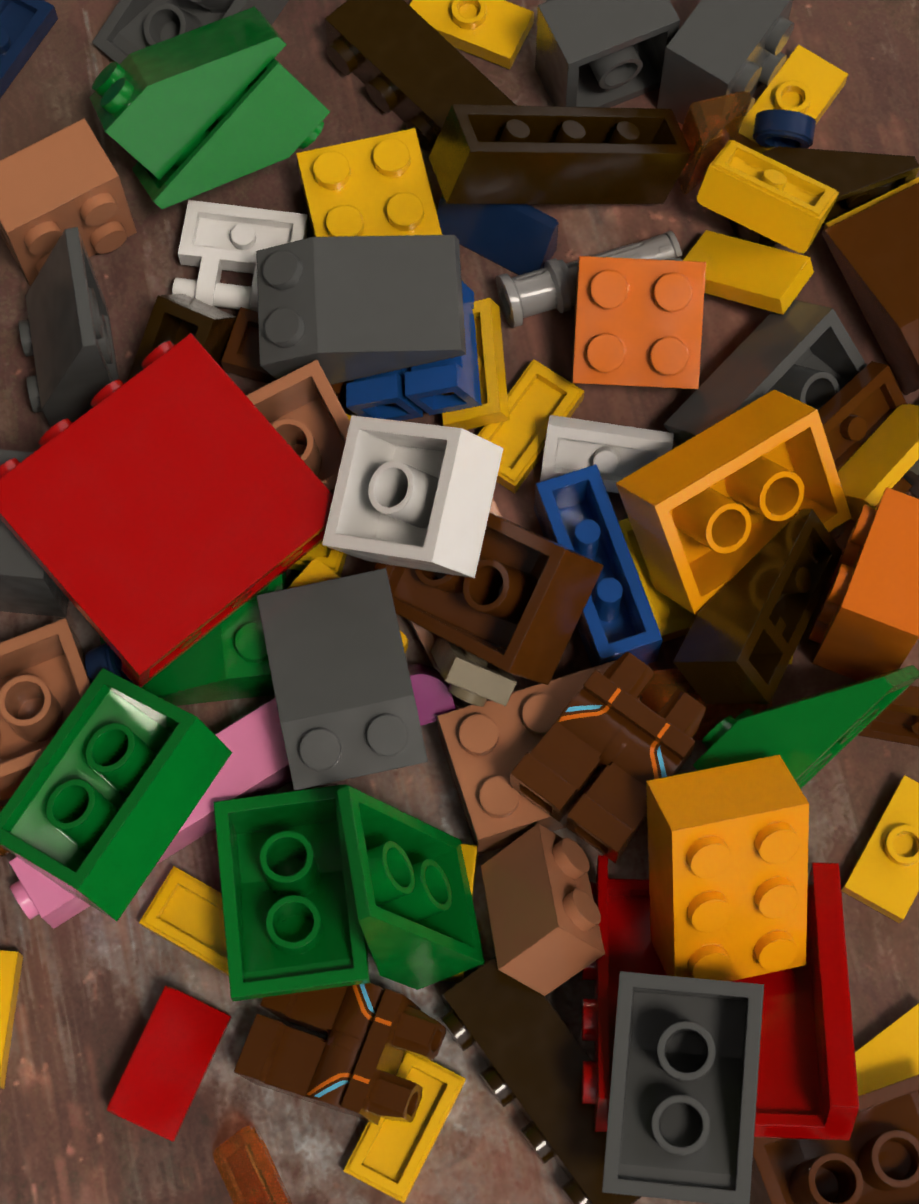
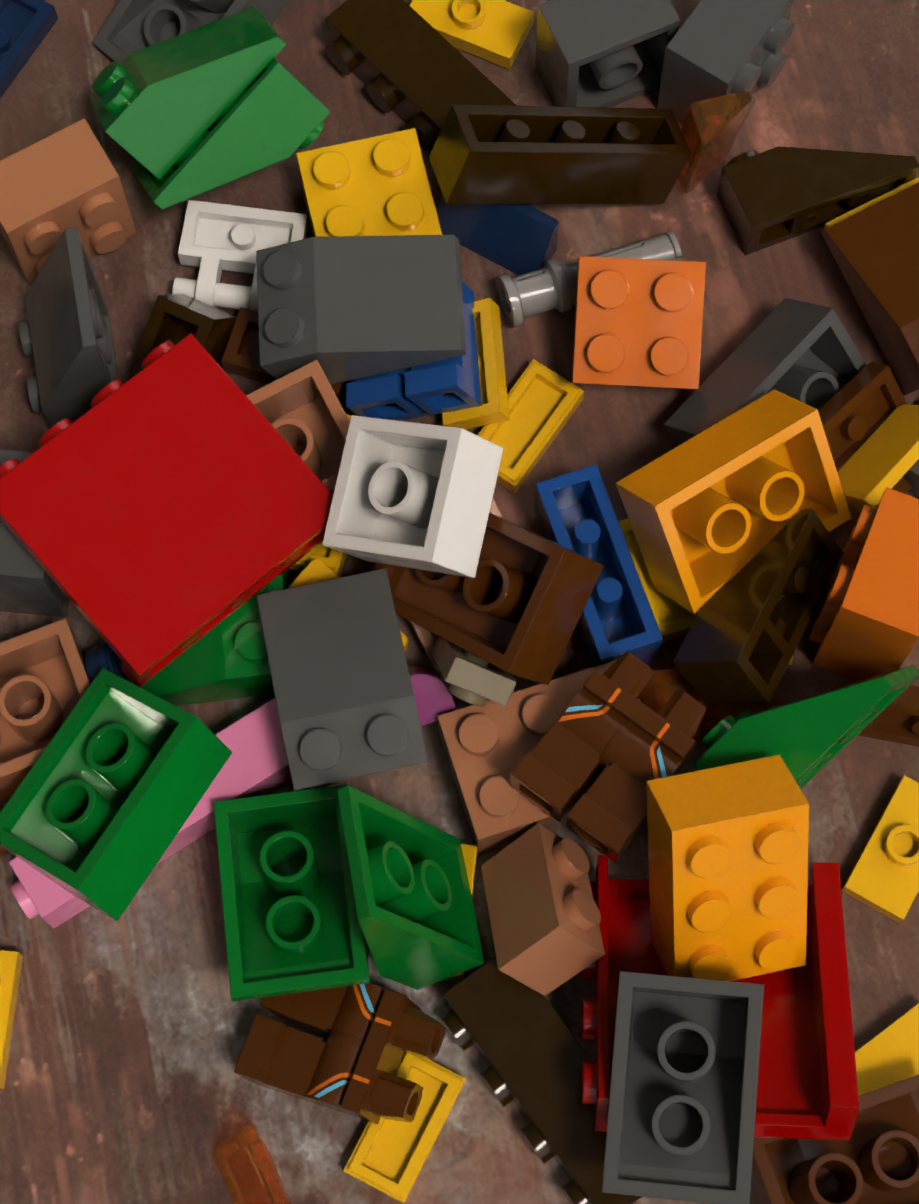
red slope [107,985,232,1142] -> none
yellow tile [139,866,229,977] -> none
white plate [540,415,674,493] -> none
yellow tile [683,230,814,315] -> none
yellow slope [697,140,839,254] -> none
yellow plate [733,44,848,153] -> none
dark blue tile [753,109,816,149] -> none

